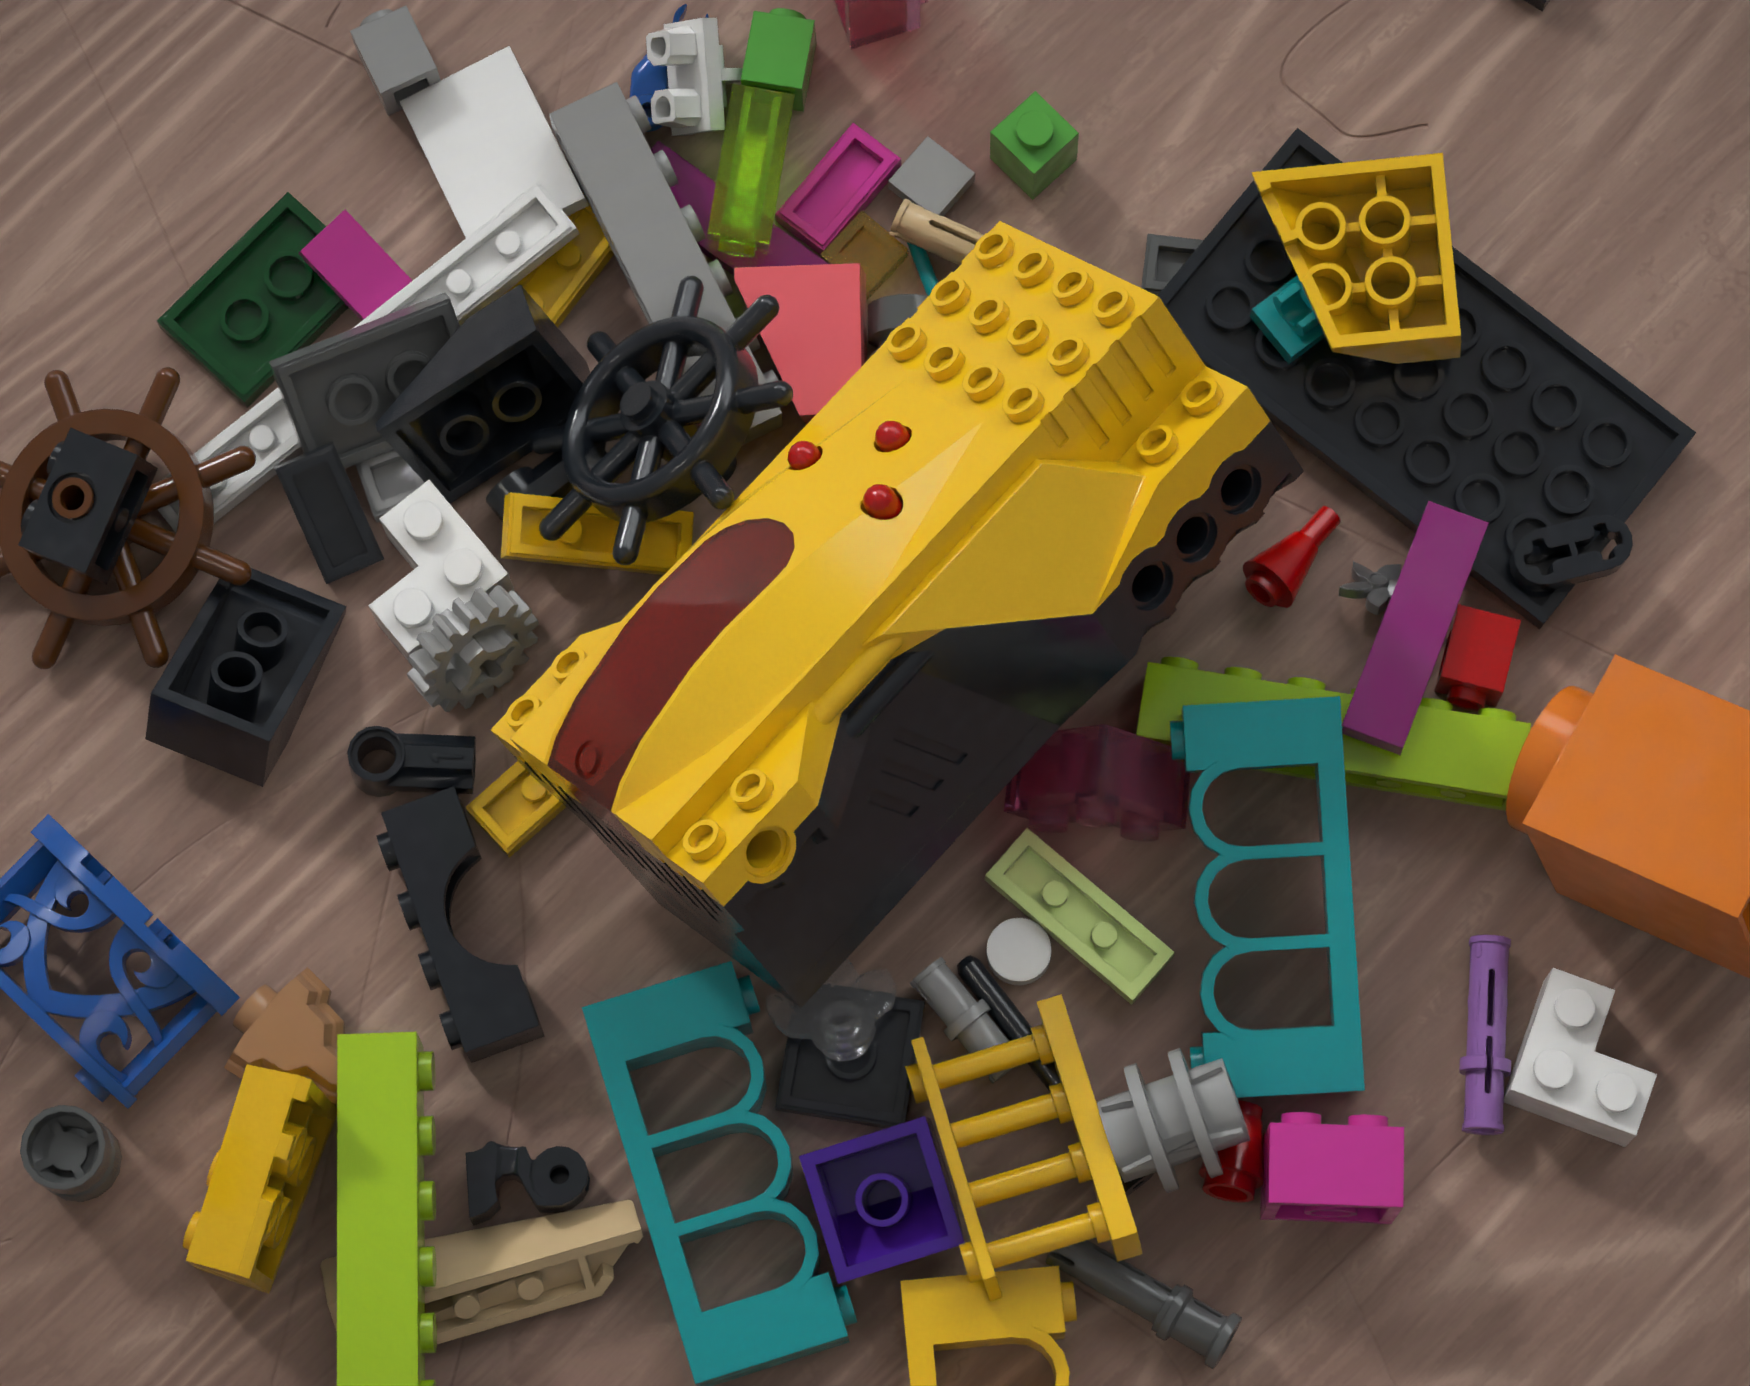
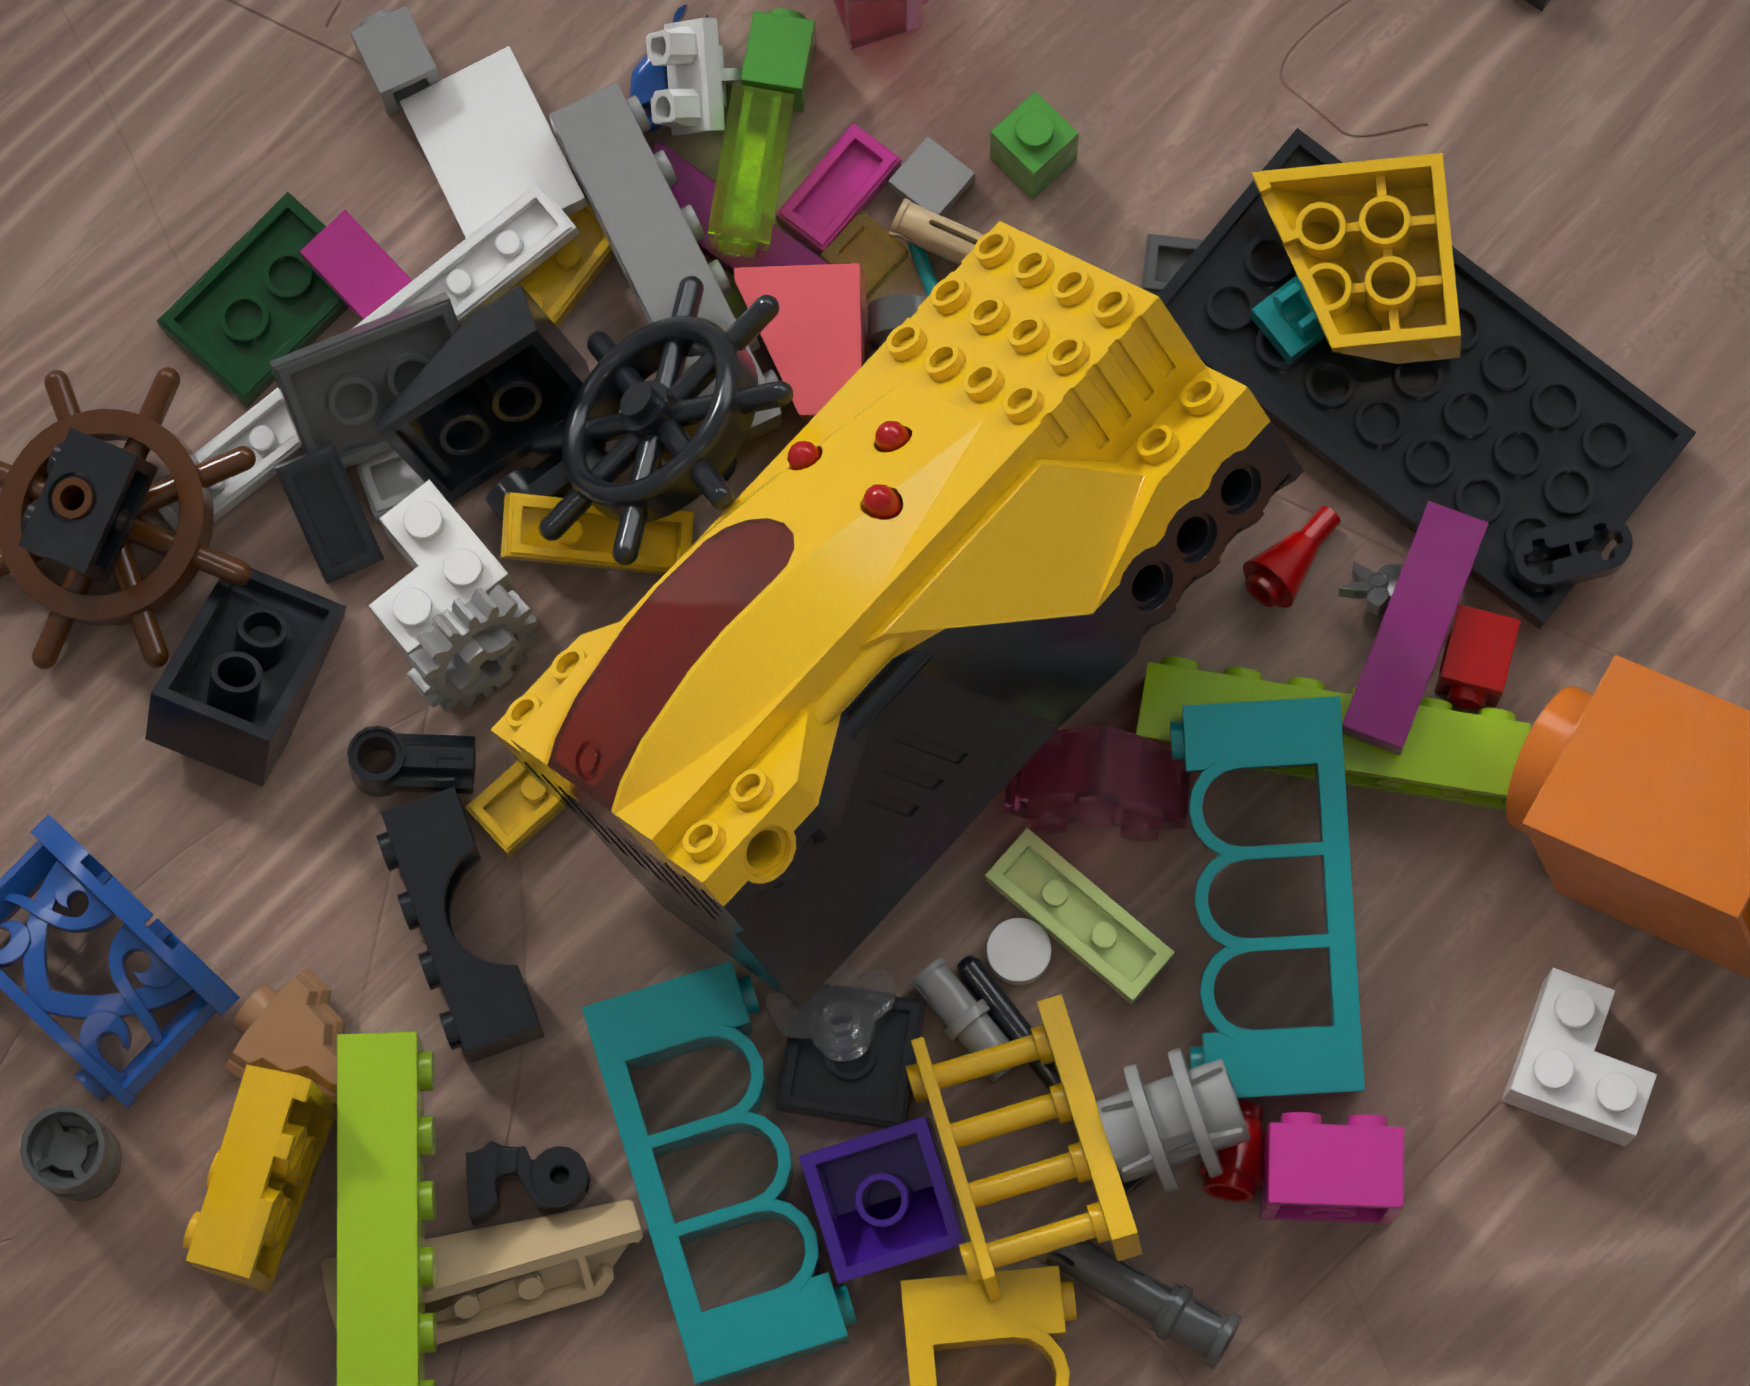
medium lavender pin [1459,935,1511,1135] -> none

